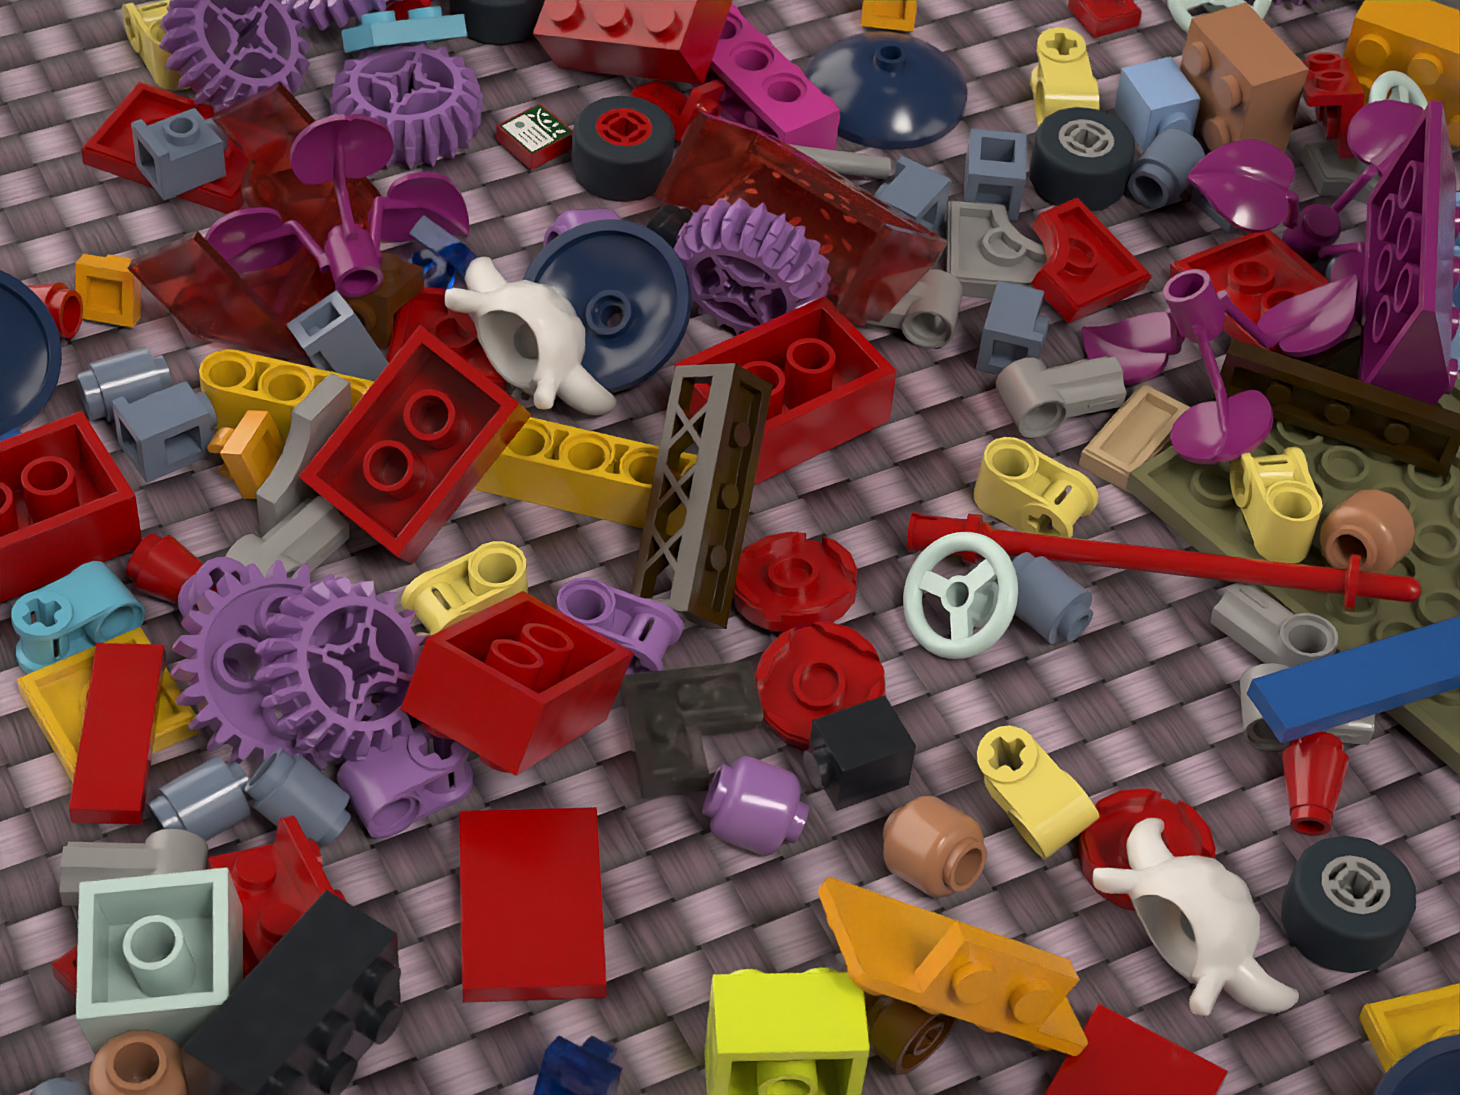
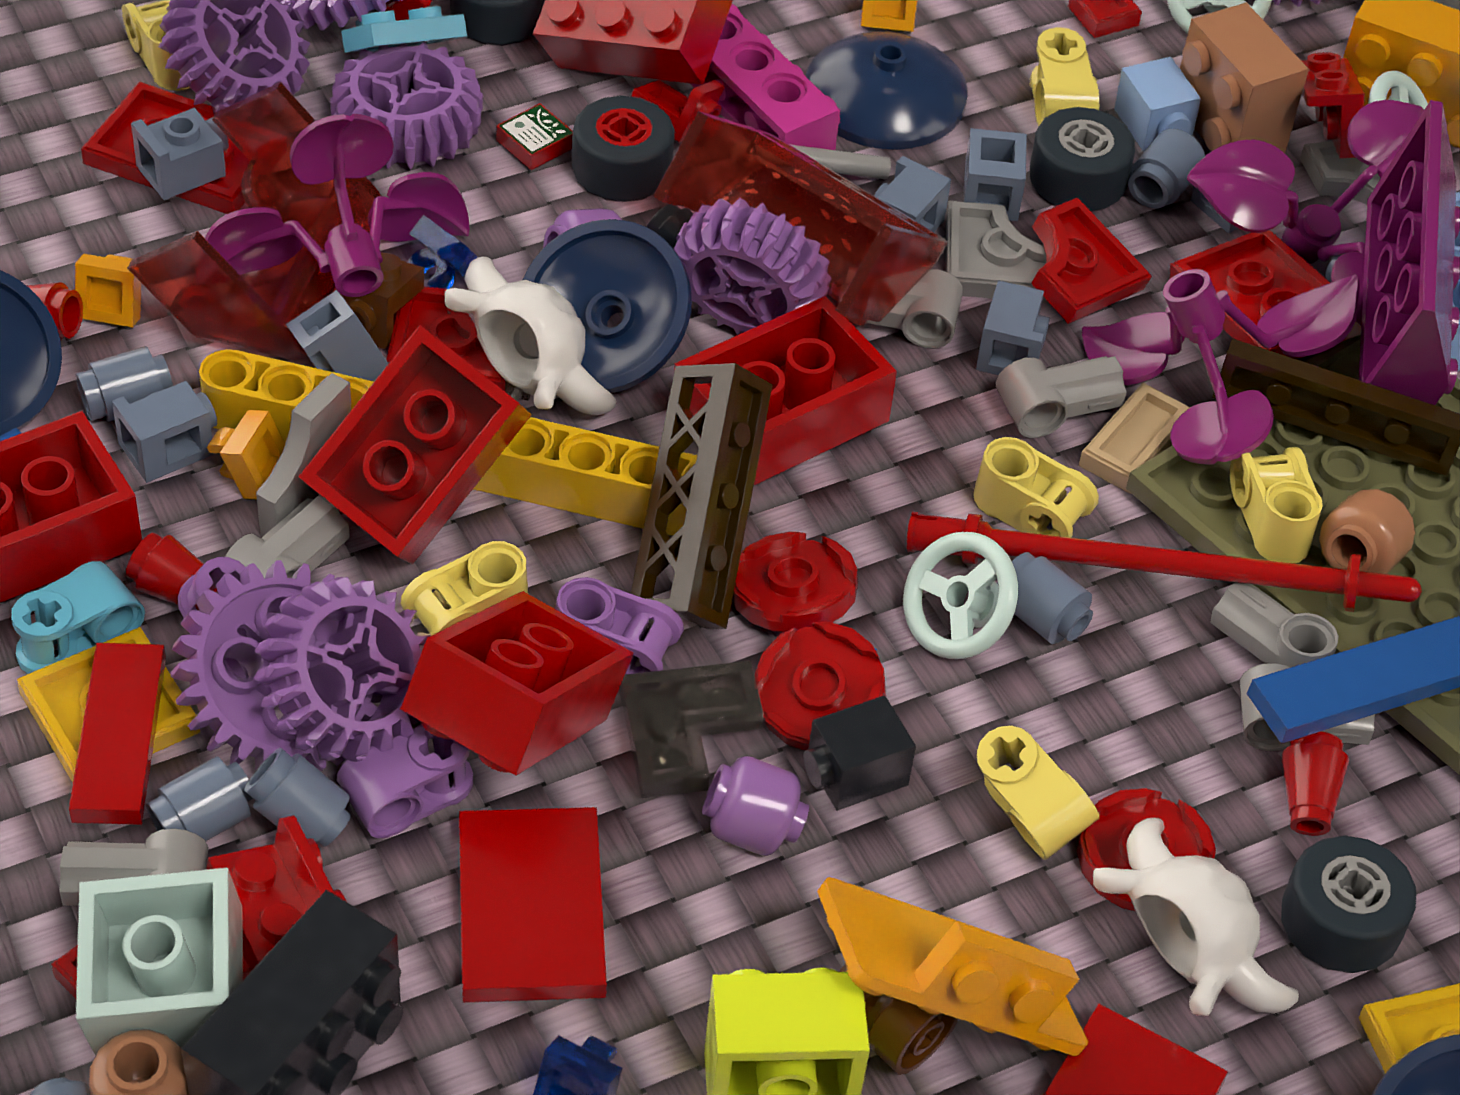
nougat head [883,795,987,898] -> none

